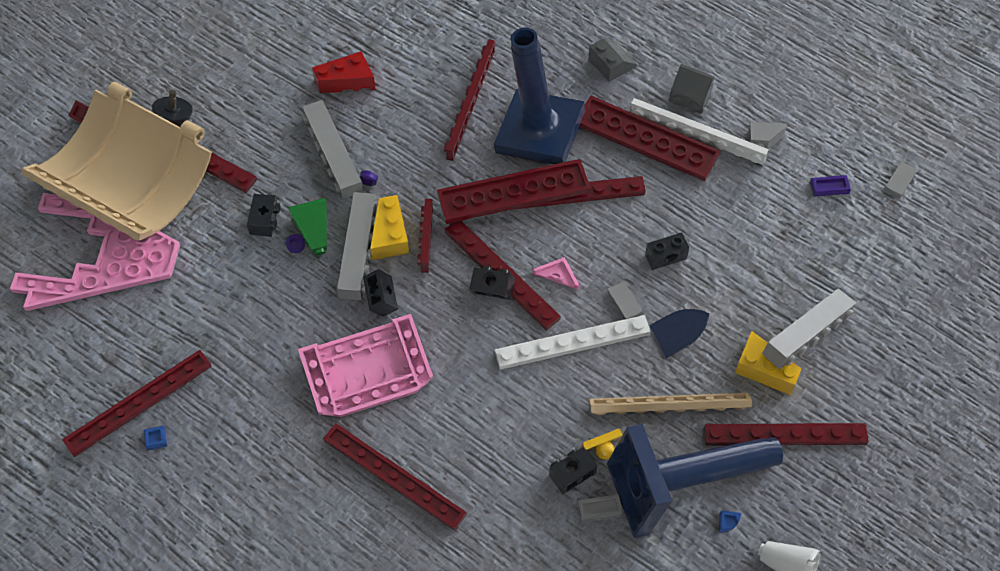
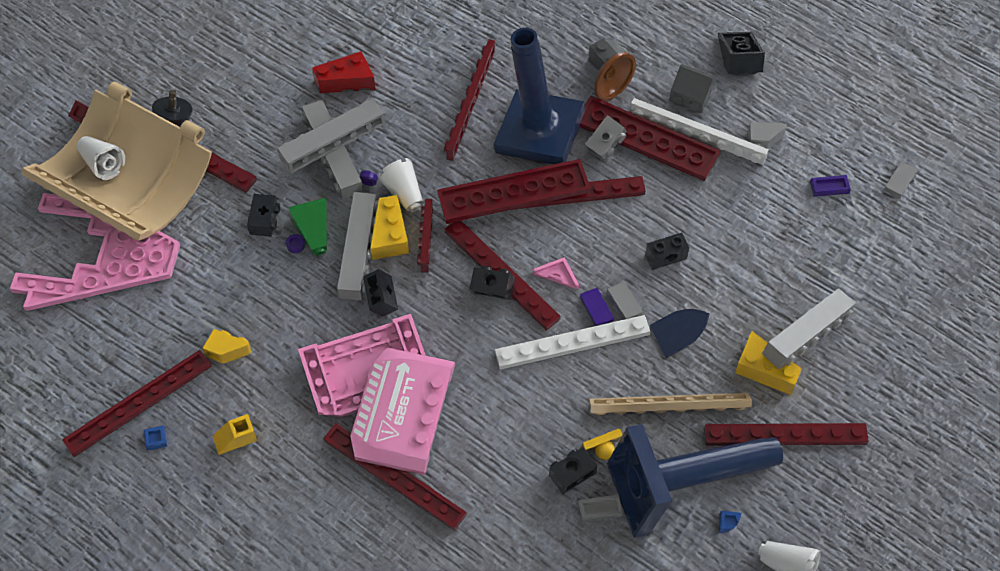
none -> white cone [76,136,126,180]
none -> yellow slope [203,329,252,364]
none -> yellow slope [212,414,257,455]
none -> light grey brick [277,98,385,174]
none -> bright pink slope [351,348,455,475]
none -> white cone [378,158,423,212]
none -> dark purple tile [580,288,614,326]
none -> light grey brick [585,115,627,160]
none -> dark orange dish [594,52,636,101]
none -> black slope [718,31,765,75]

